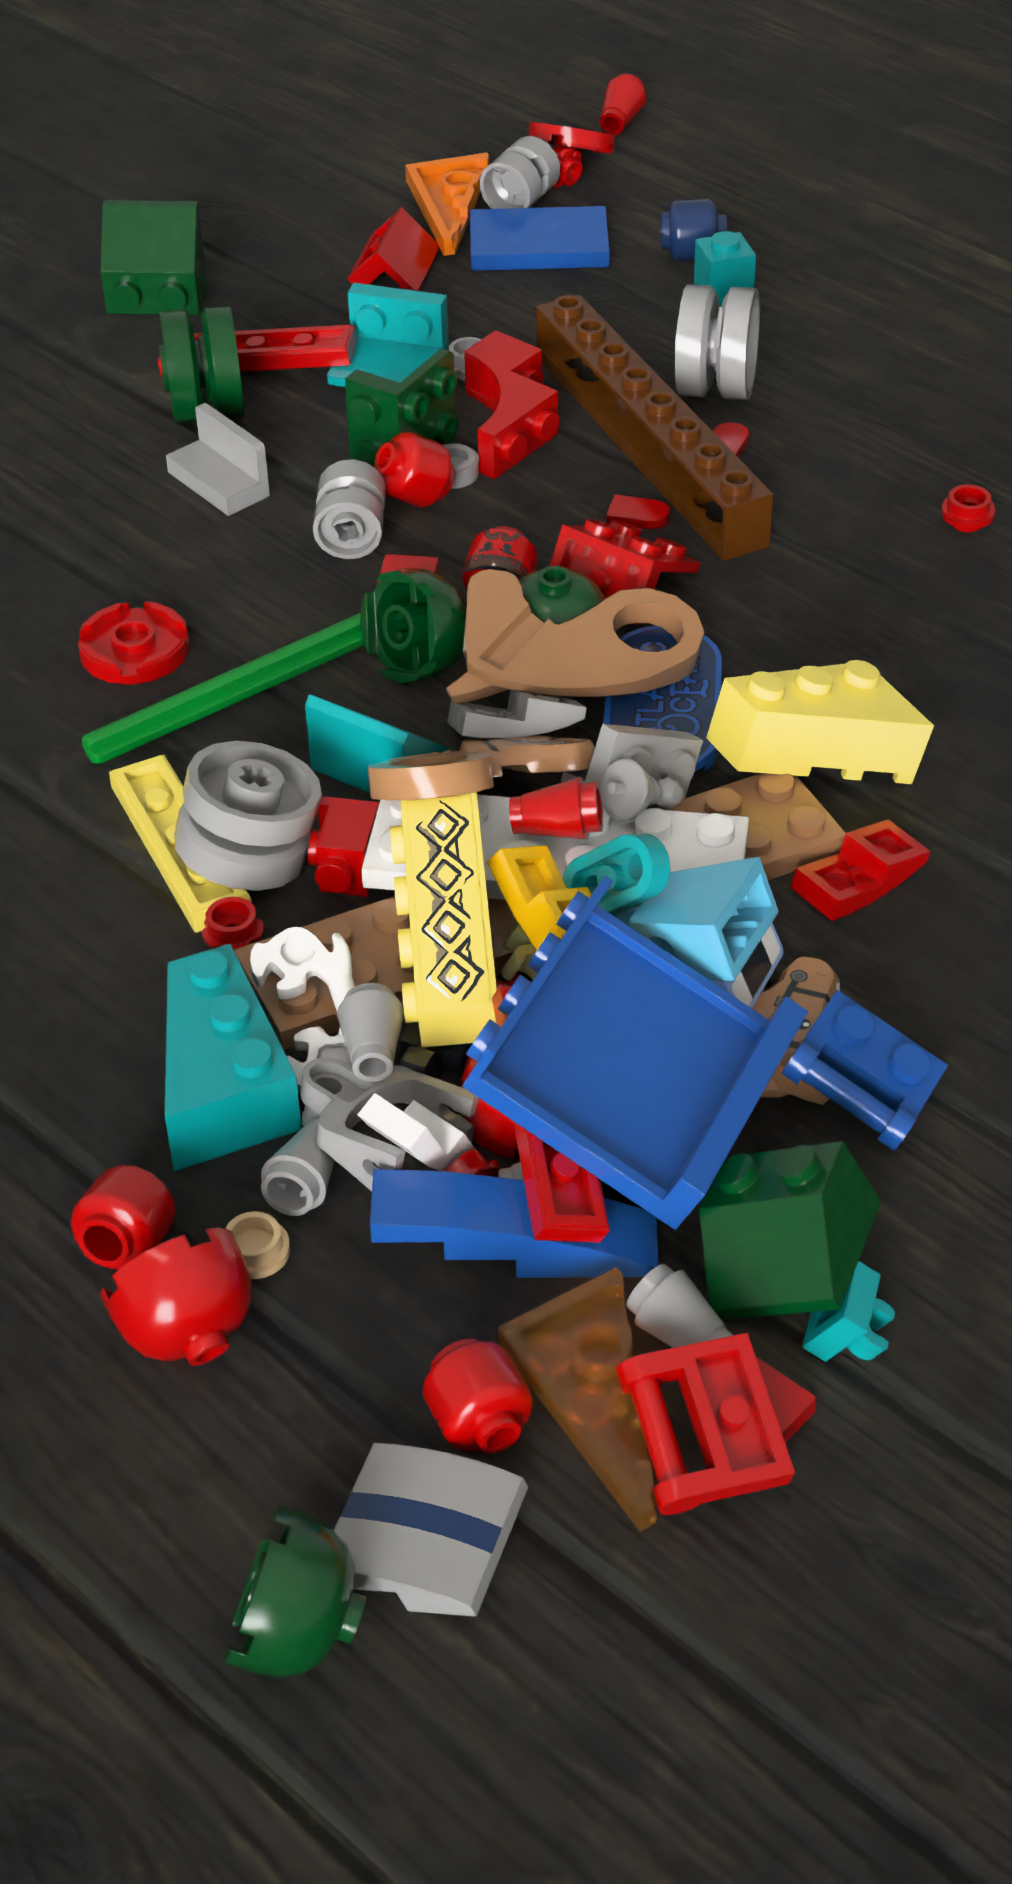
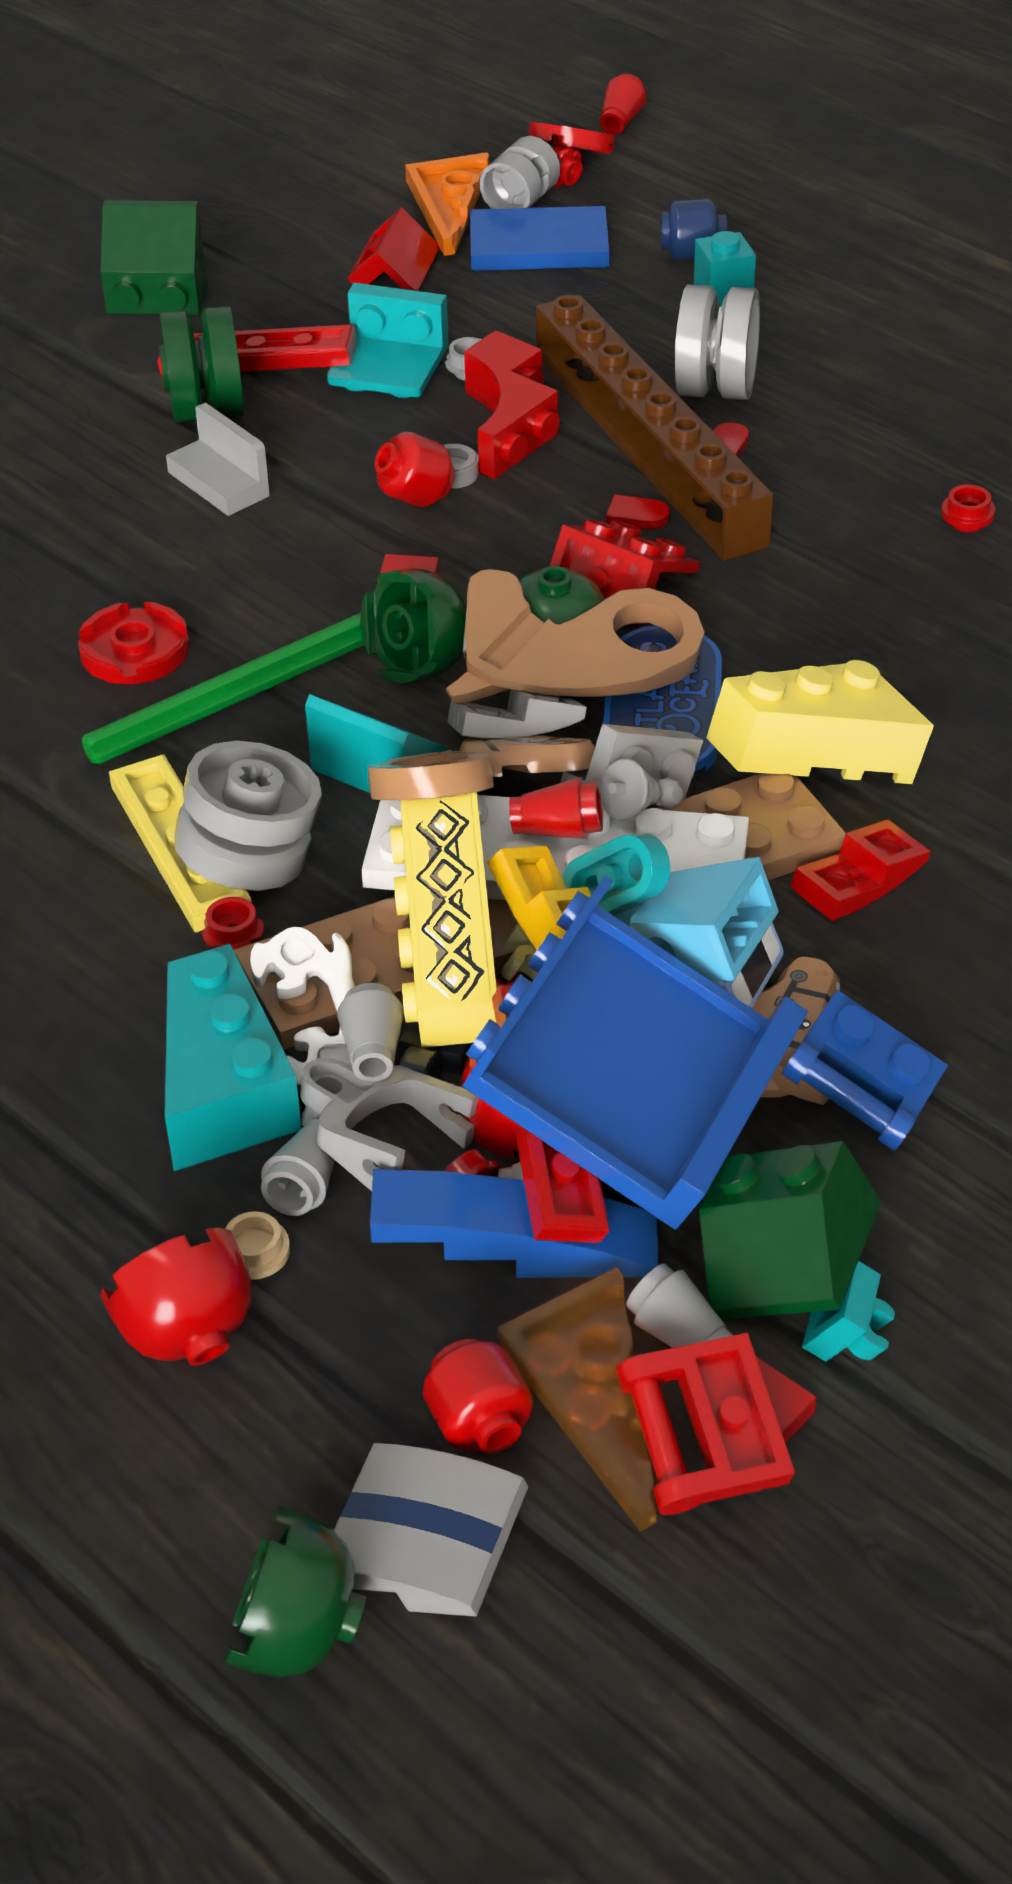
red head [70,1165,176,1270] -> none
red brick [308,796,380,896] -> none
light grey wheel [313,459,386,559] -> none
dark green bracket [345,349,459,468] -> none
white slope [357,1093,475,1171] -> none
head [462,526,538,591] -> none

